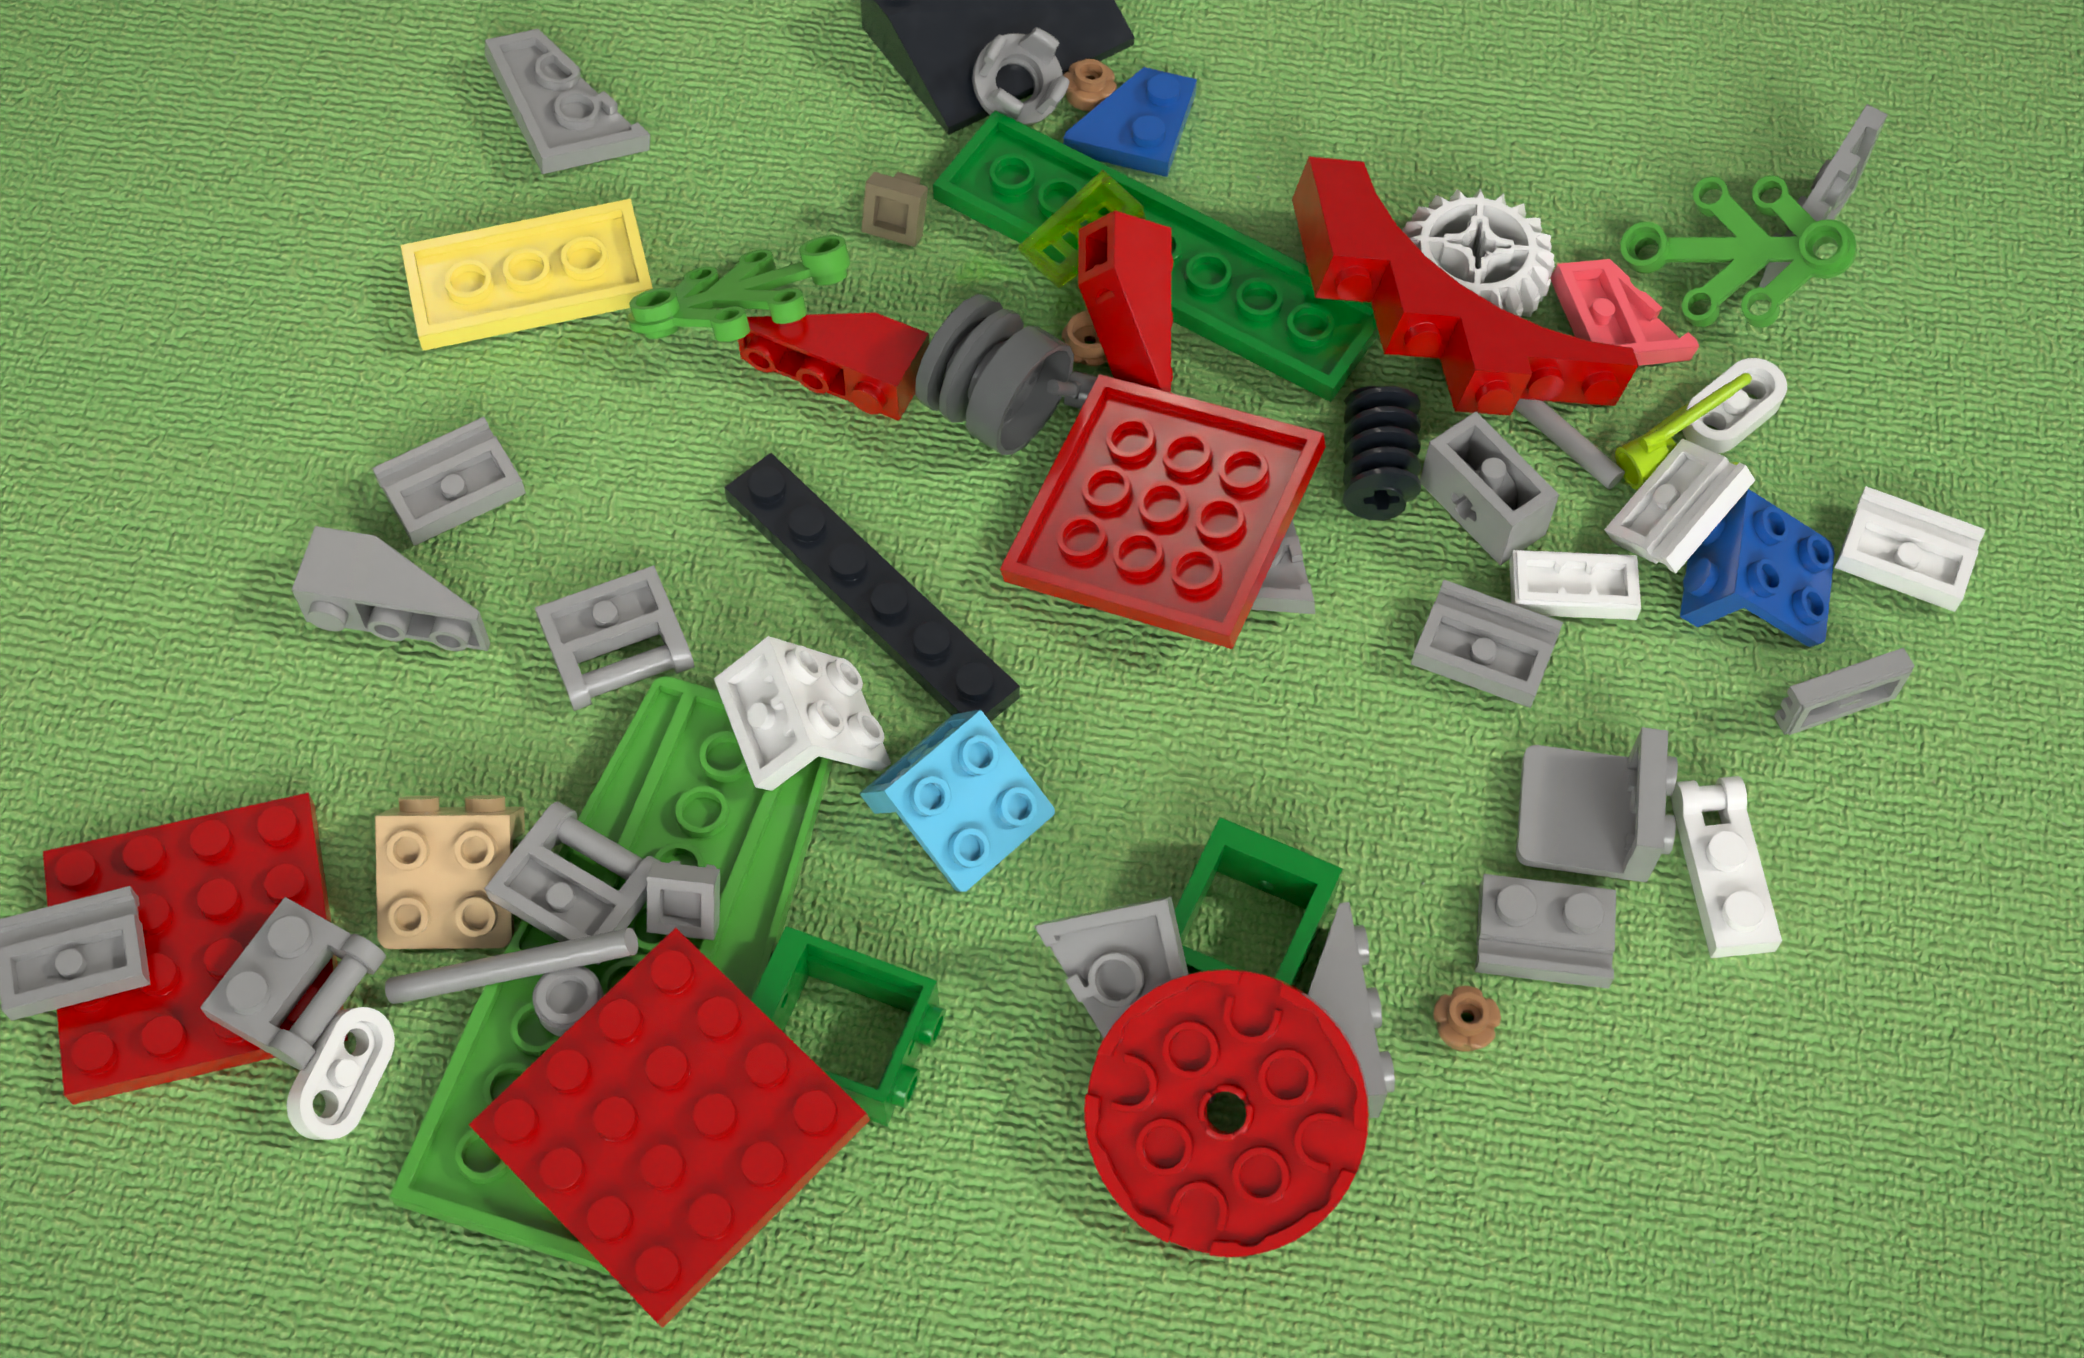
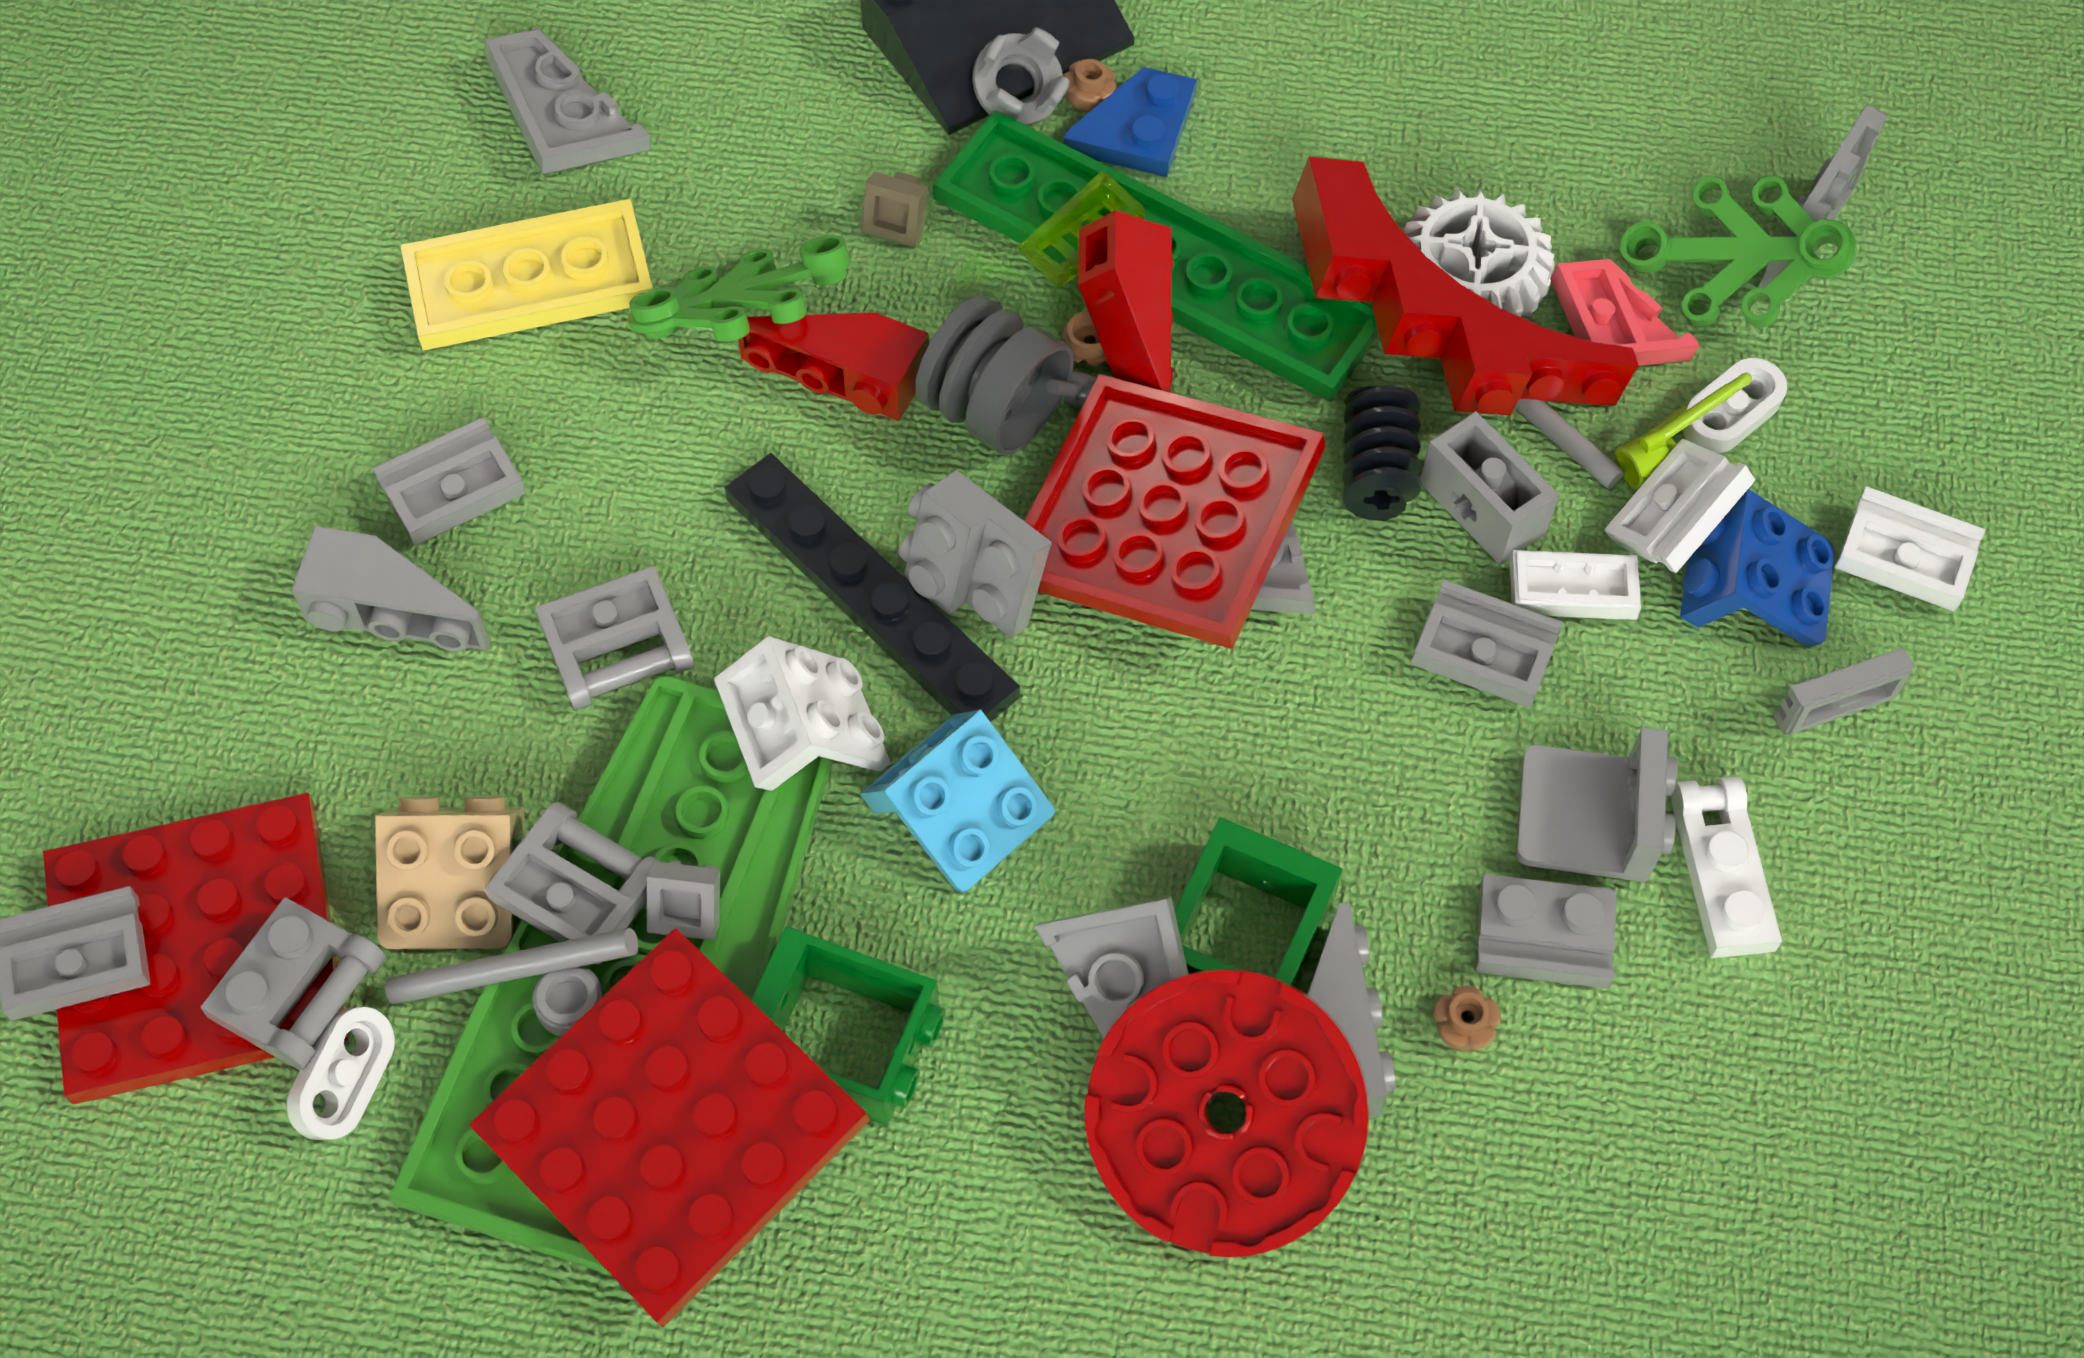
none -> light grey plate [899,470,1052,639]

